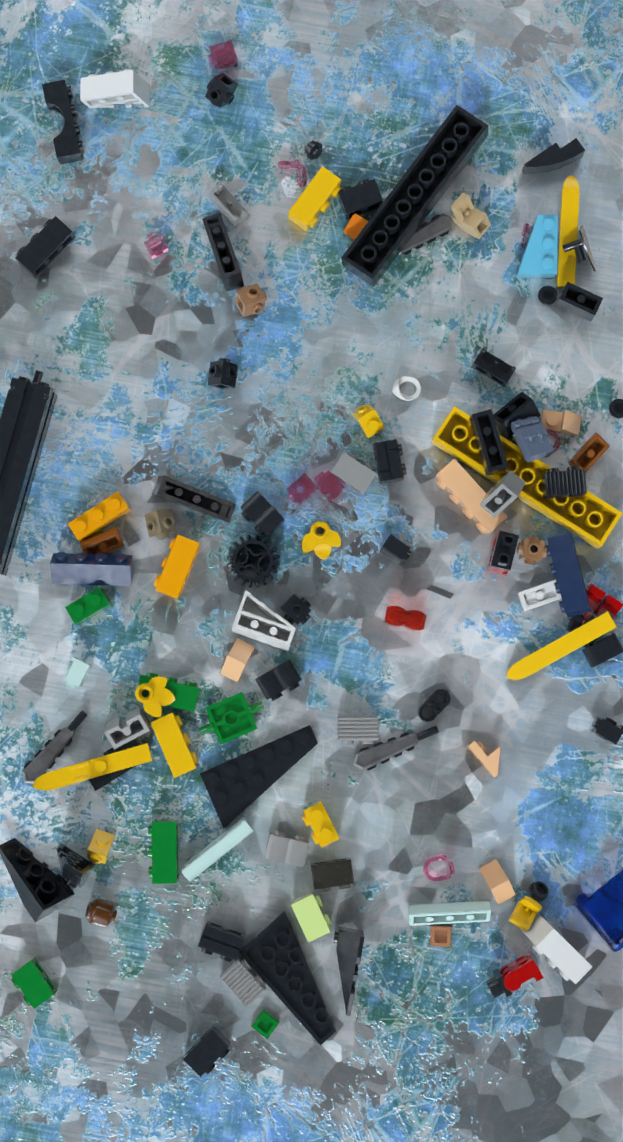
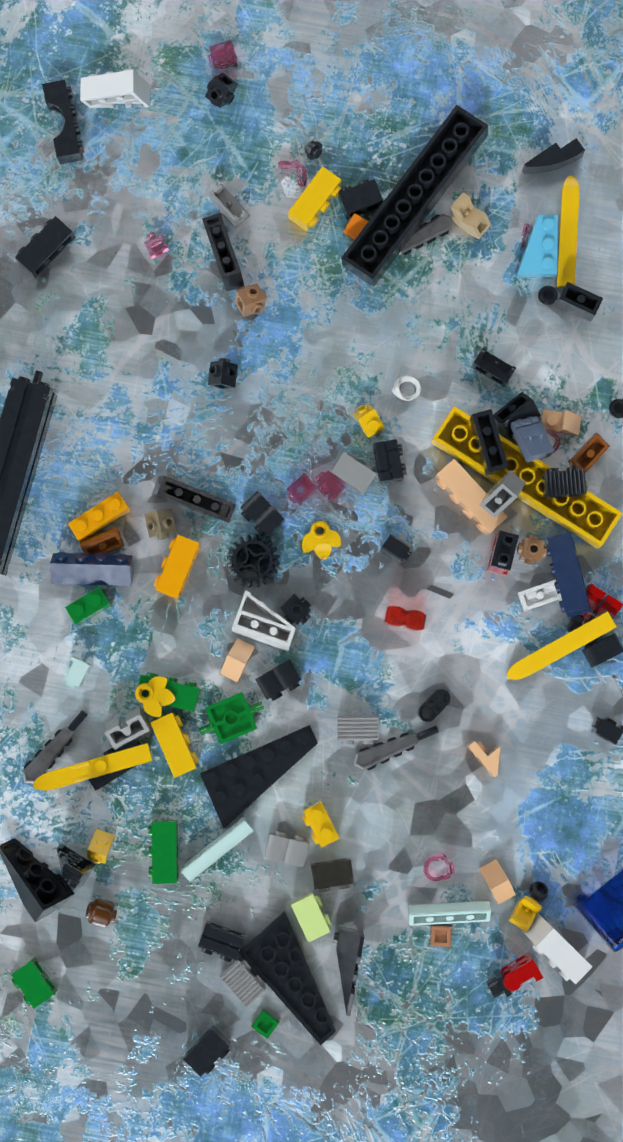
black shield [562,225,596,271] -> none

